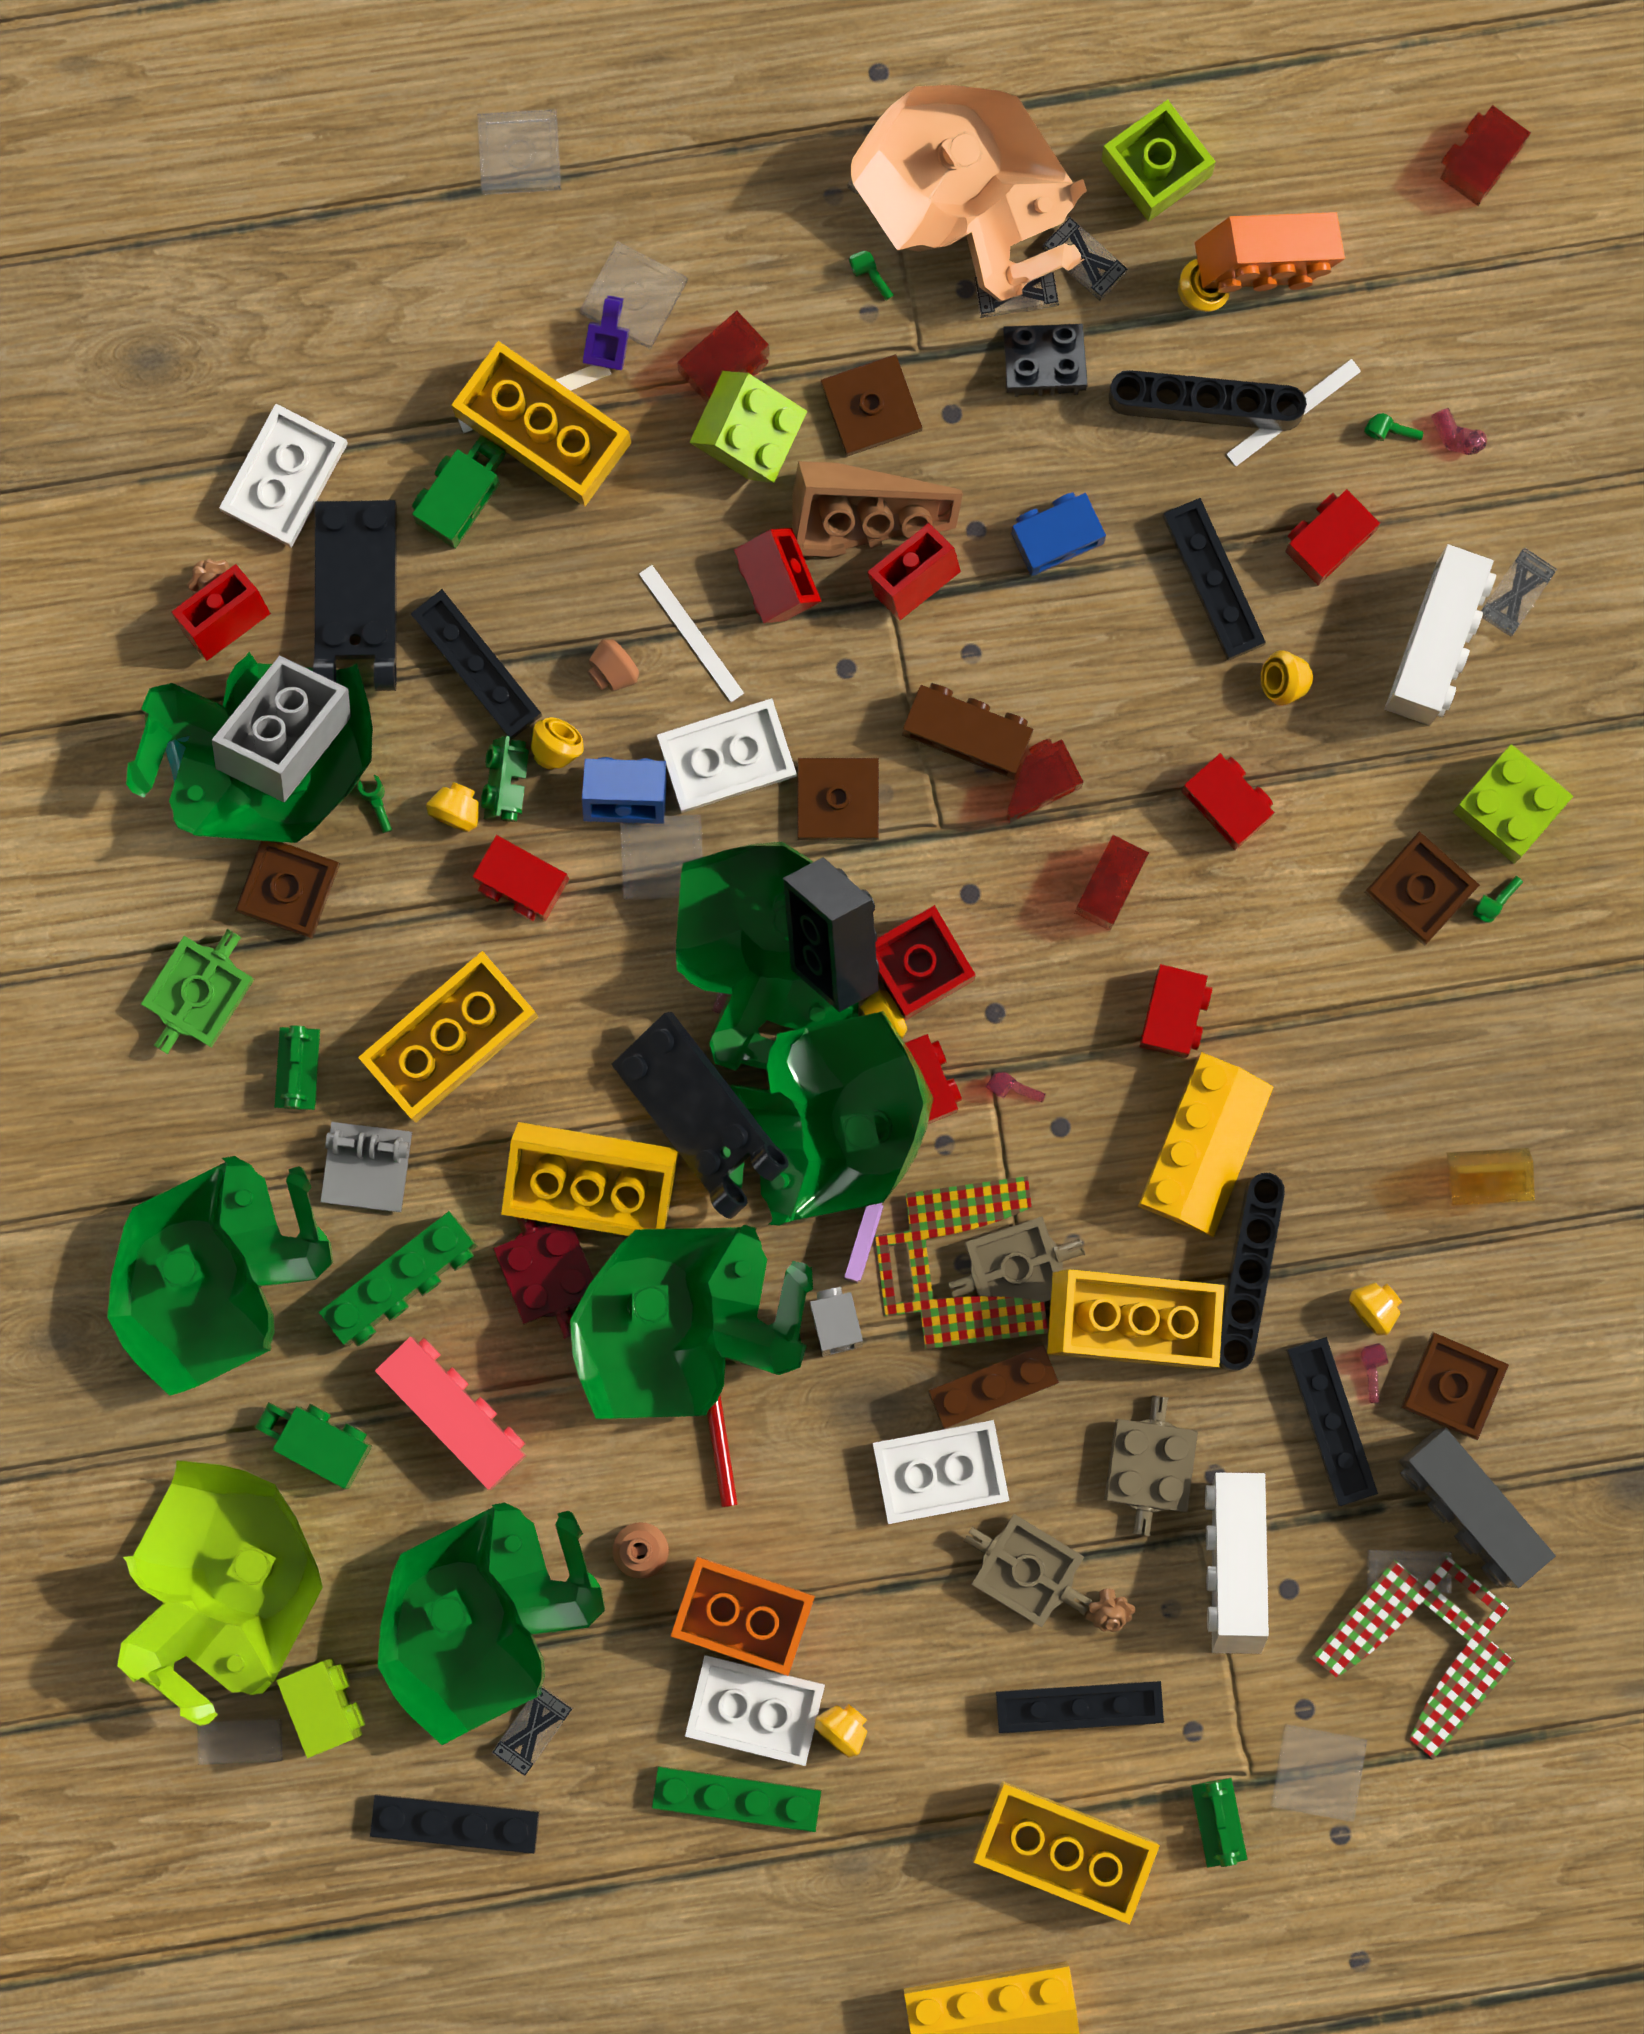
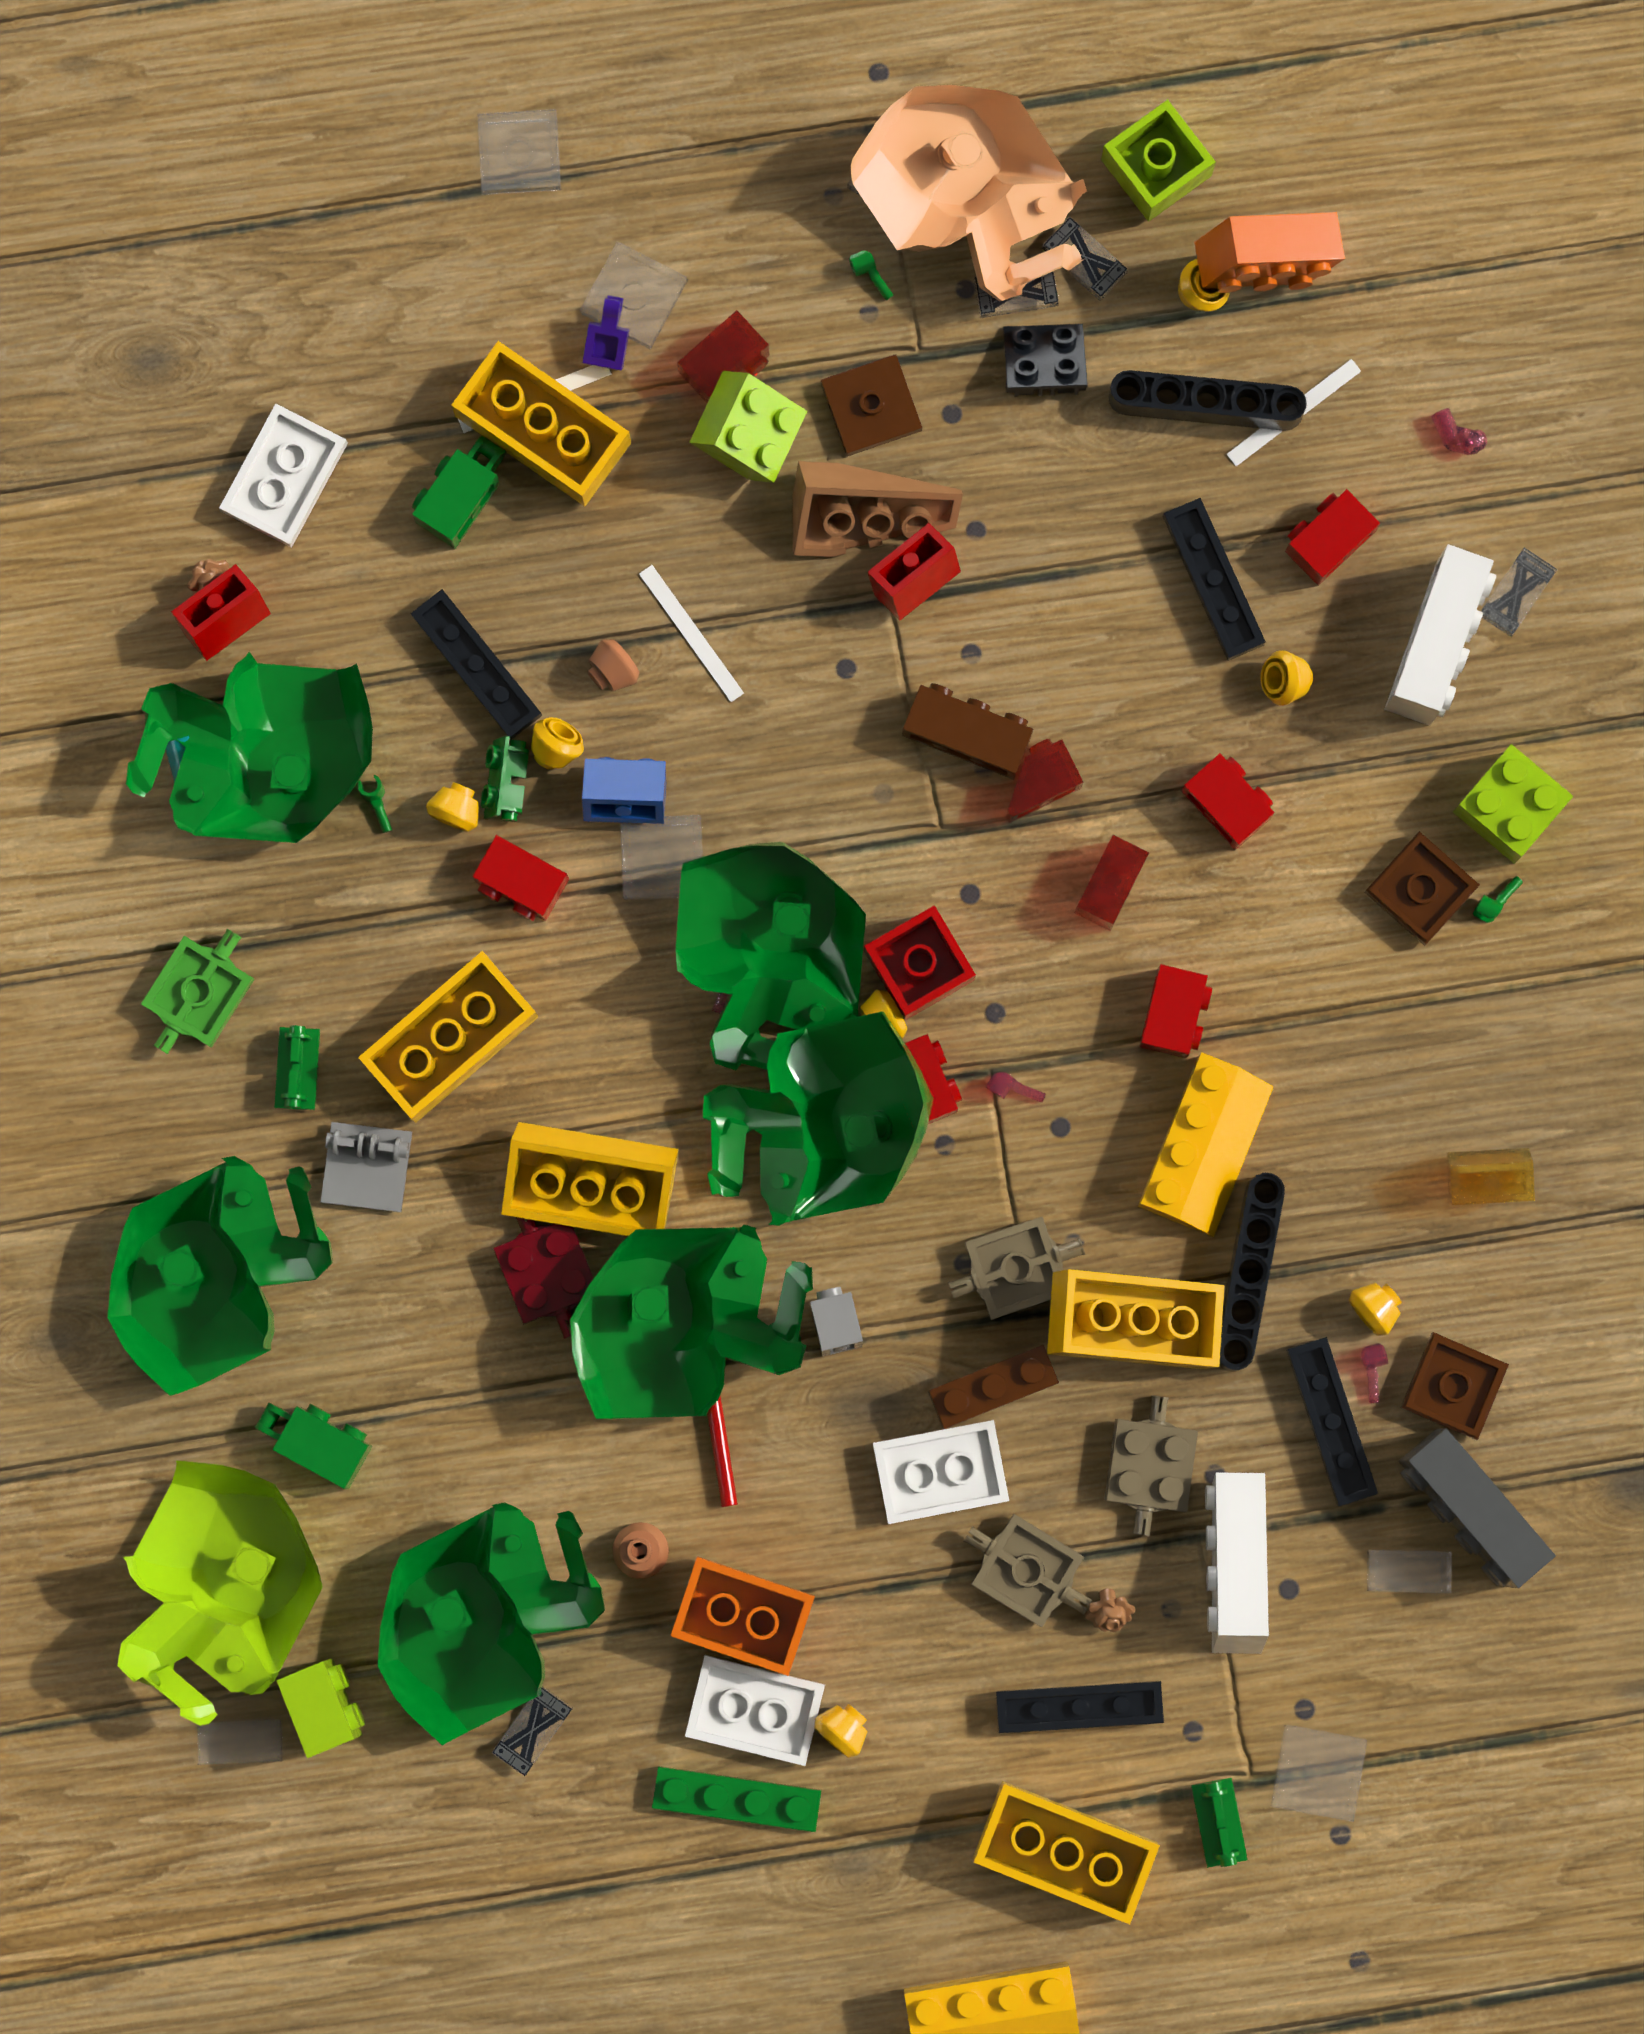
light grey brick [212,655,351,803] -> none
reddish brown plate [235,841,340,939] -> none
black hinge [313,500,397,691] -> none
green brick [319,1211,477,1347] -> none
black plate [370,1794,540,1854] -> none
coral brick [375,1336,527,1490] -> none
black hinge [611,1012,789,1219] -> none
white plate [657,698,797,813] -> none
red brick [734,528,822,623] -> none
black brick [783,857,879,1012] -> none
reddish brown plate [798,758,879,840] -> none
lavender tile [844,1203,883,1283] -> none
piece [875,1176,1048,1349] -> none
blue brick [1011,492,1106,577] -> none
piece [1312,1556,1516,1759] -> none
green hand [1364,413,1424,441] -> none
clear red brick [1440,105,1531,206] -> none

